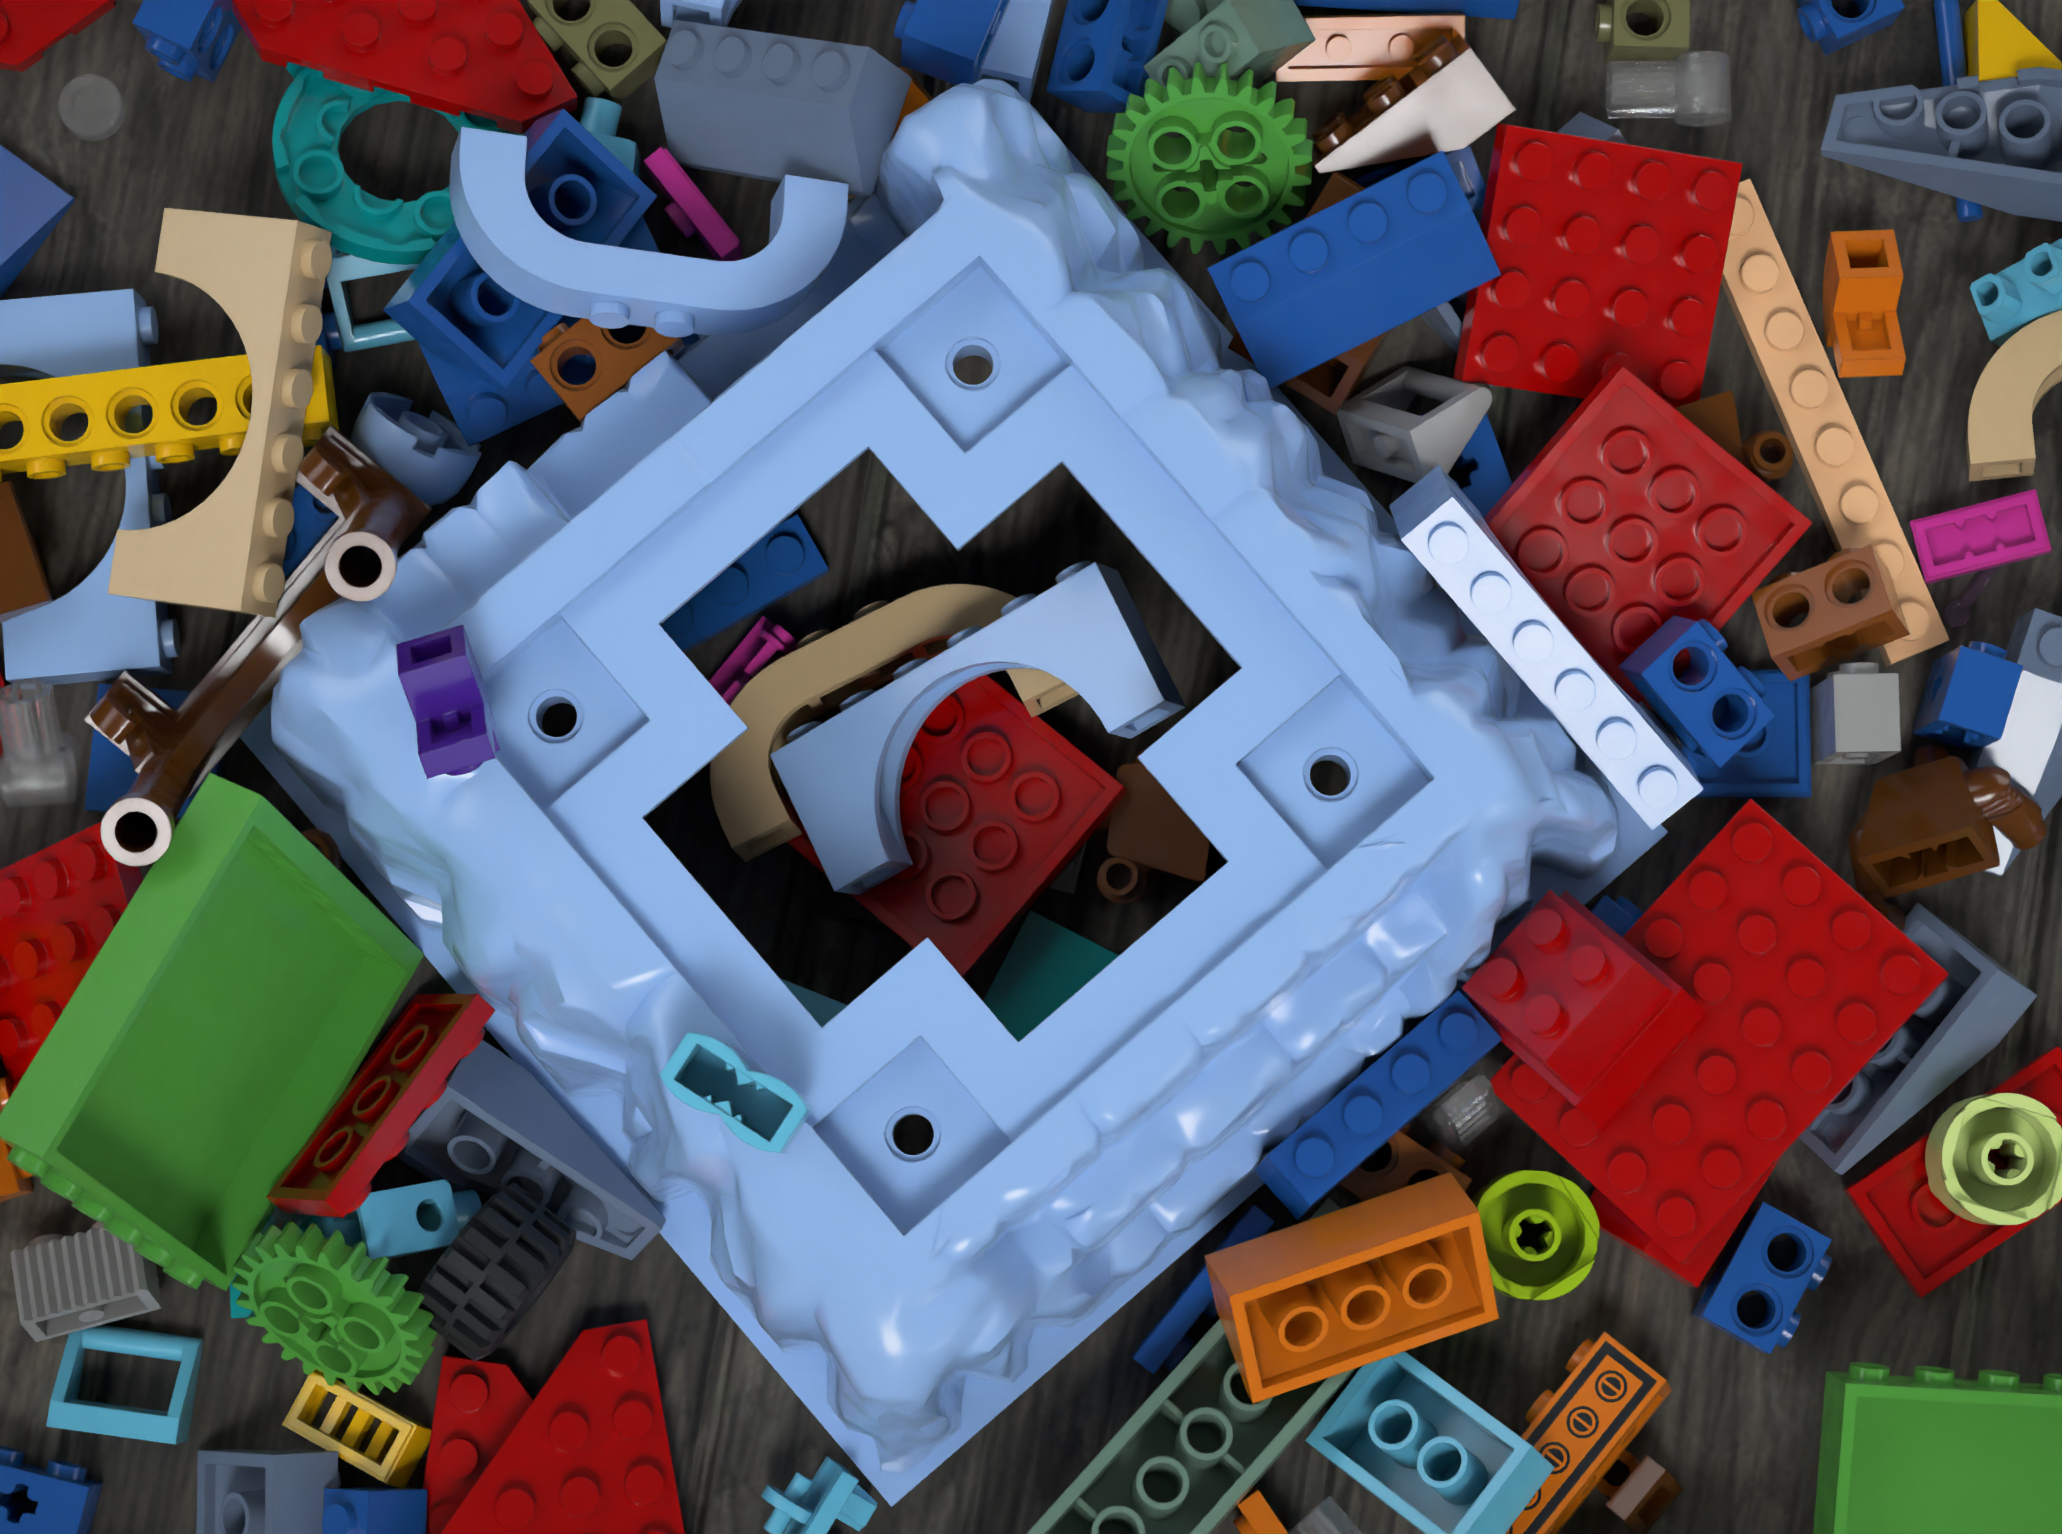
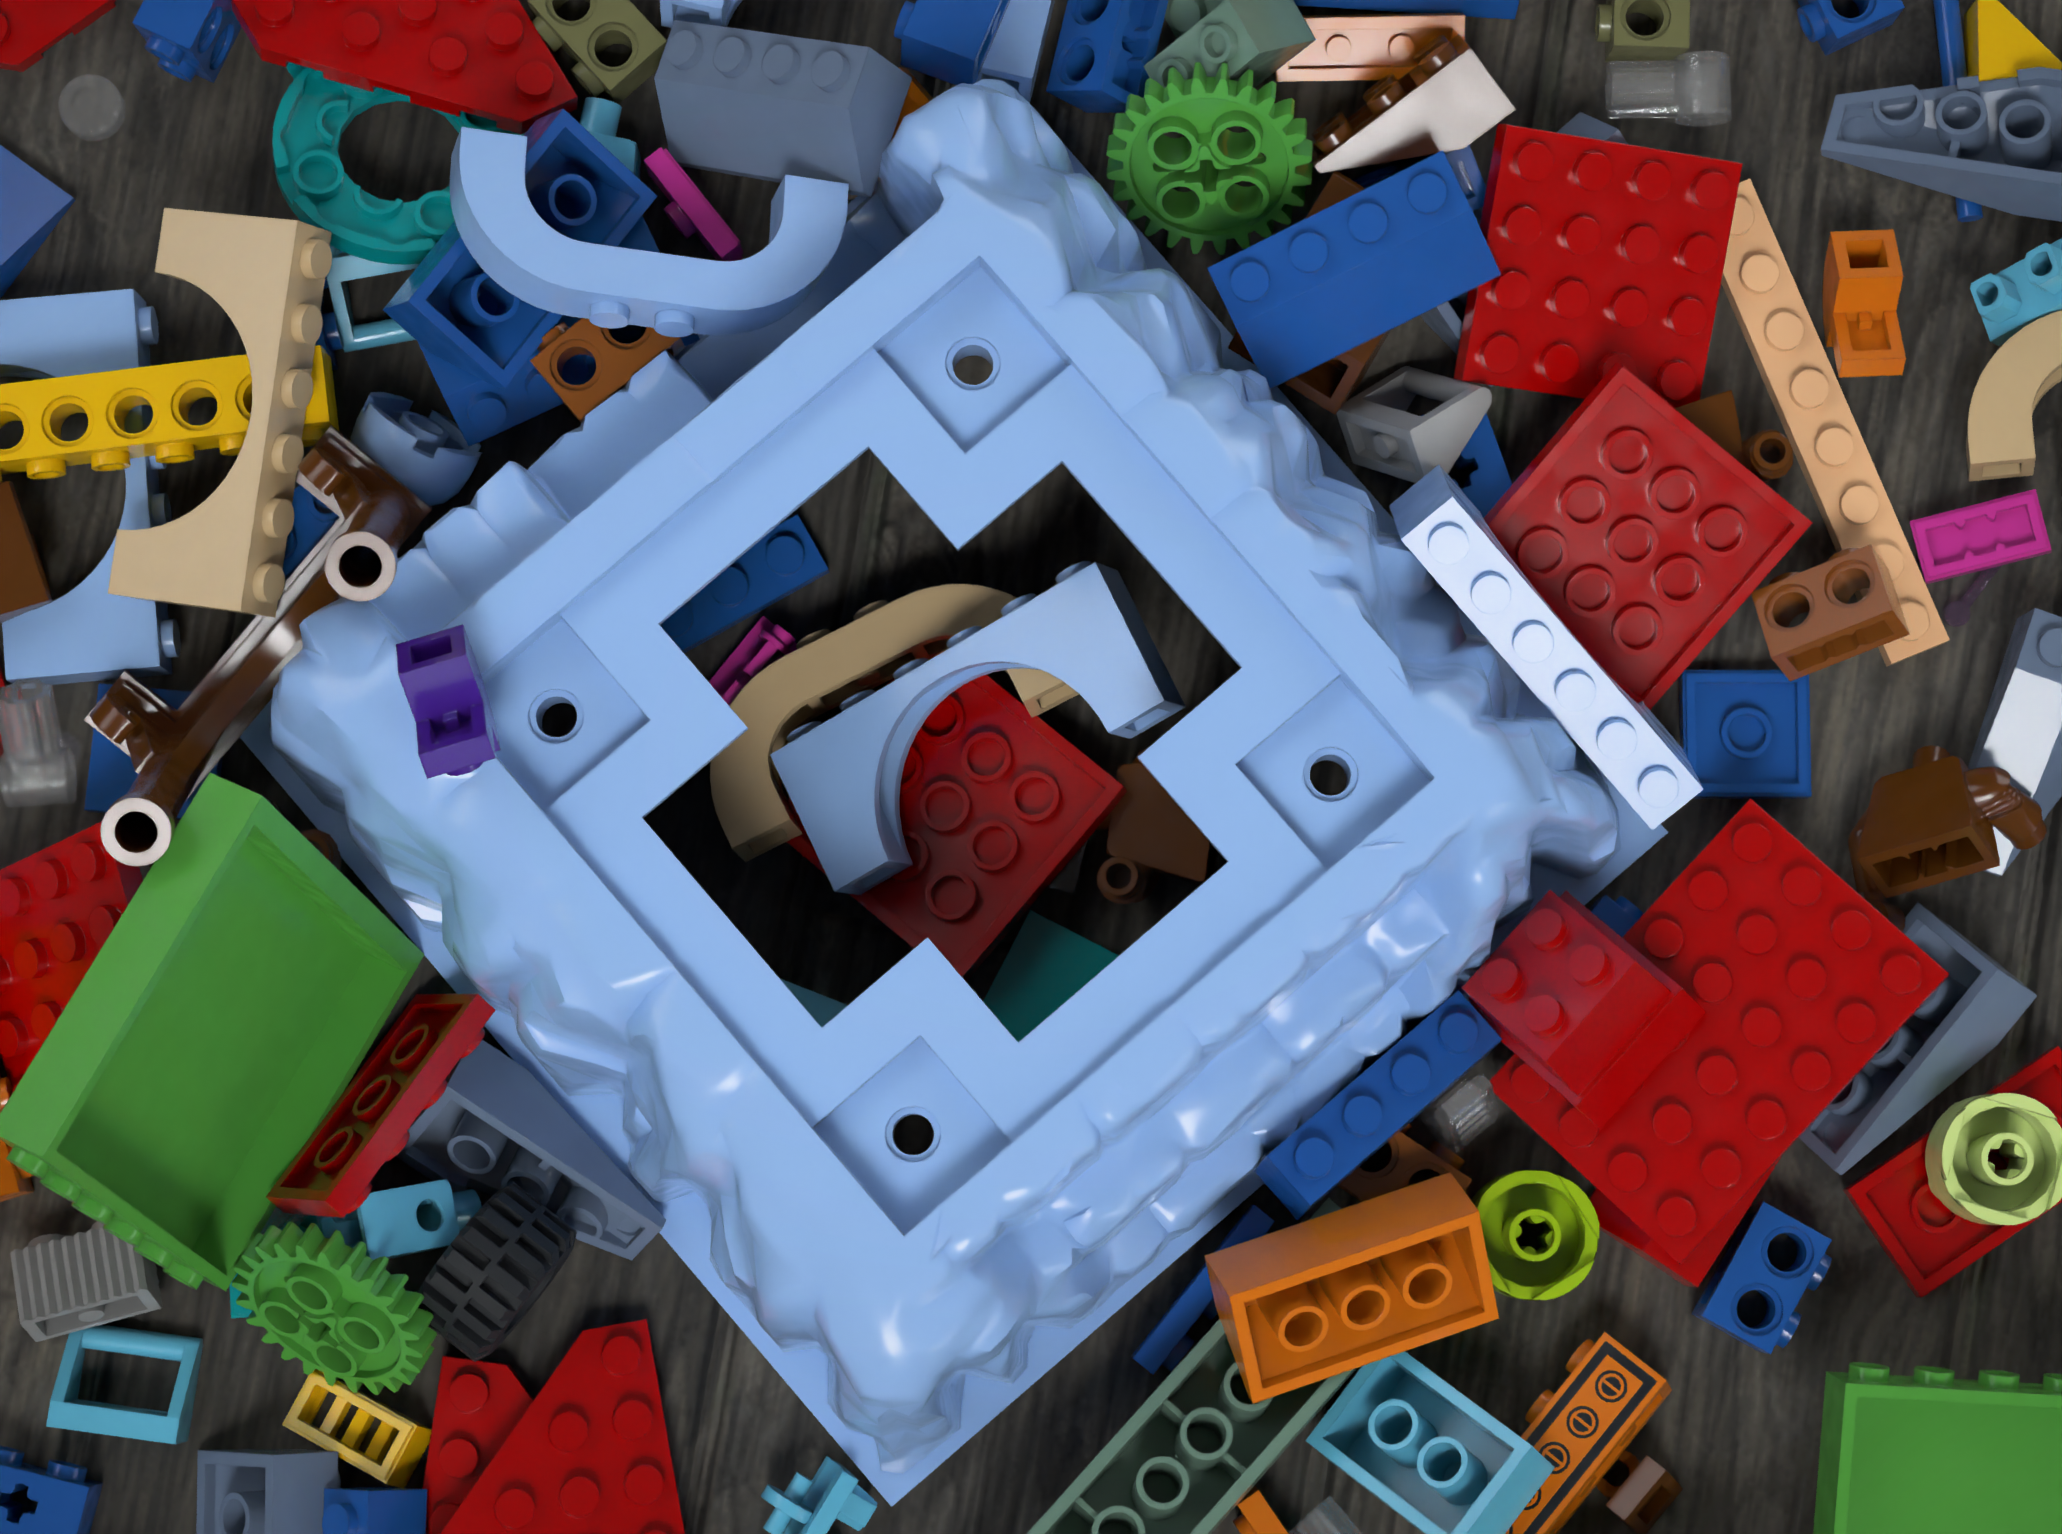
medium azure brick [660,1032,812,1153] -> none
blue brick [1618,615,1775,768] -> none
light grey brick [1810,662,1901,765] -> none
blue brick [1911,641,2023,753] -> none

